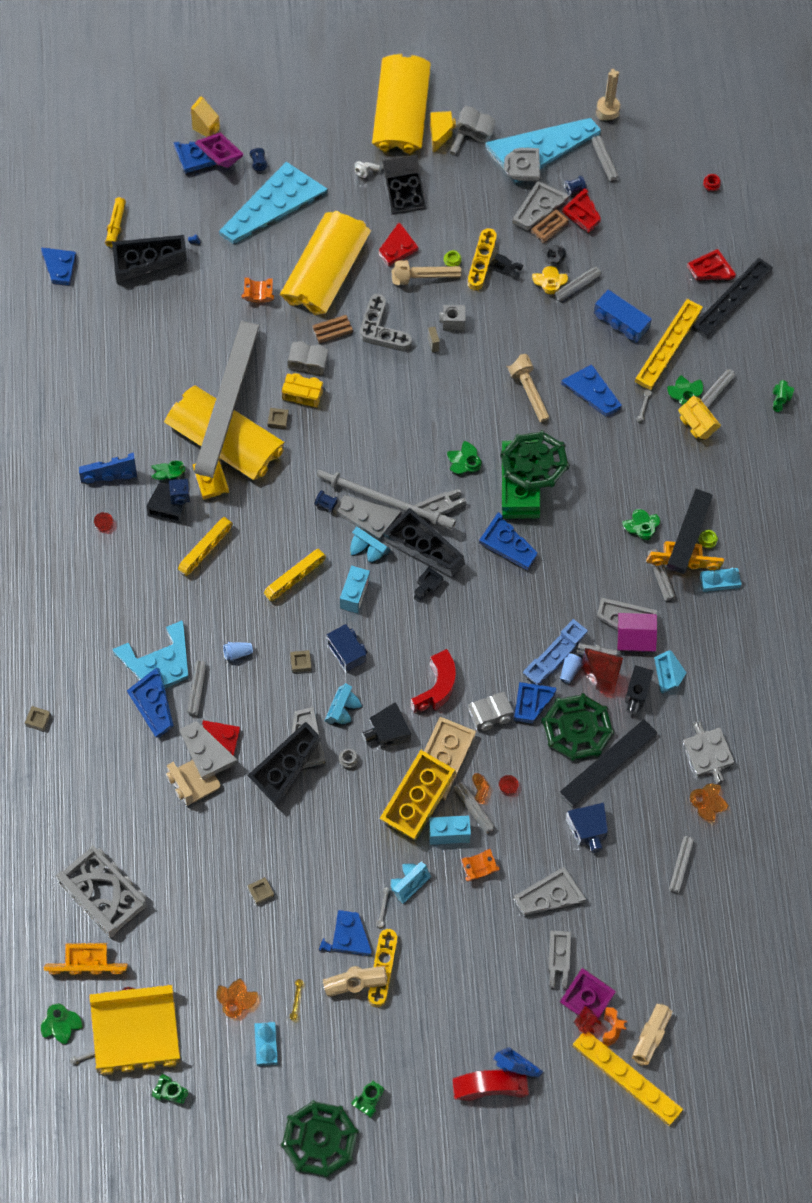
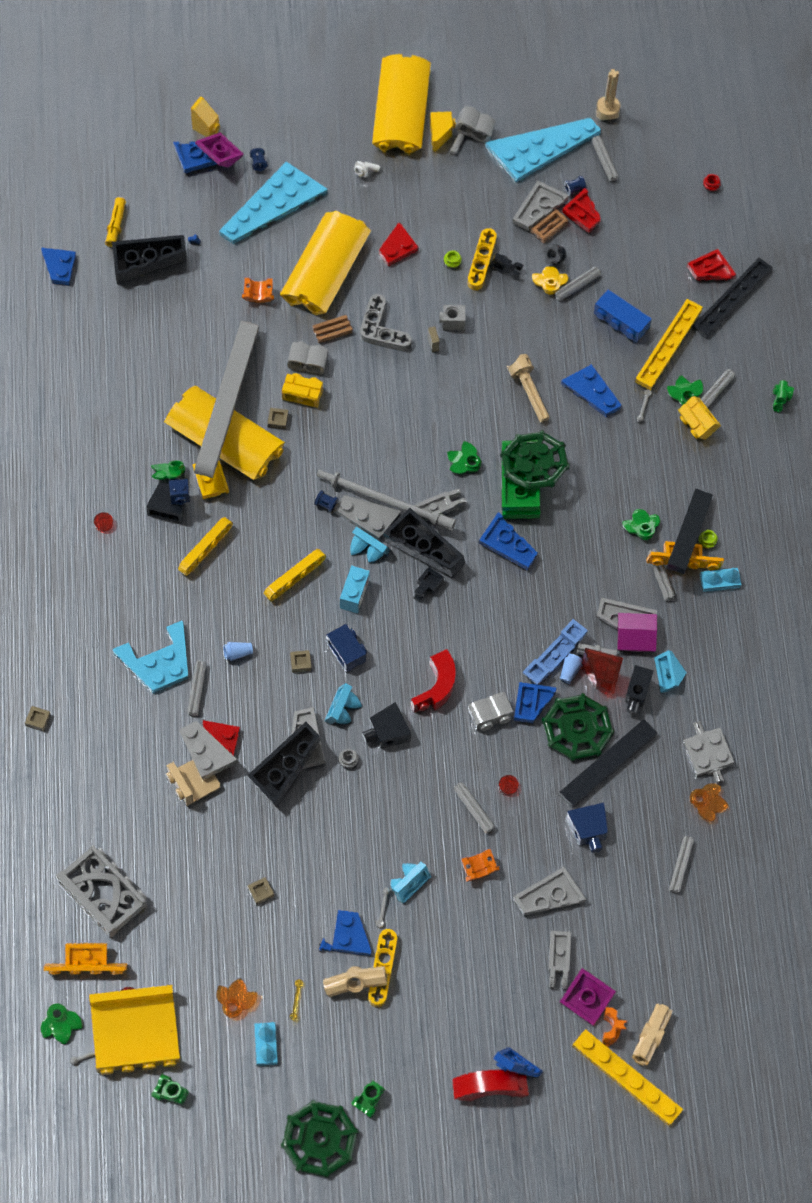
blue wing [79,452,137,483] -> none
blue wing [127,667,174,738] -> none
black slope [380,155,426,214] -> none
yellow brick [380,750,456,841] -> none
tan piece [392,260,461,285] -> none
tan plate [424,717,476,801] -> none
medium azure brick [429,816,471,845] -> none
clear orange arm [472,773,489,803] -> none
light grey tile [504,148,540,181] -> none
clear red tile [574,1006,601,1034] -> none

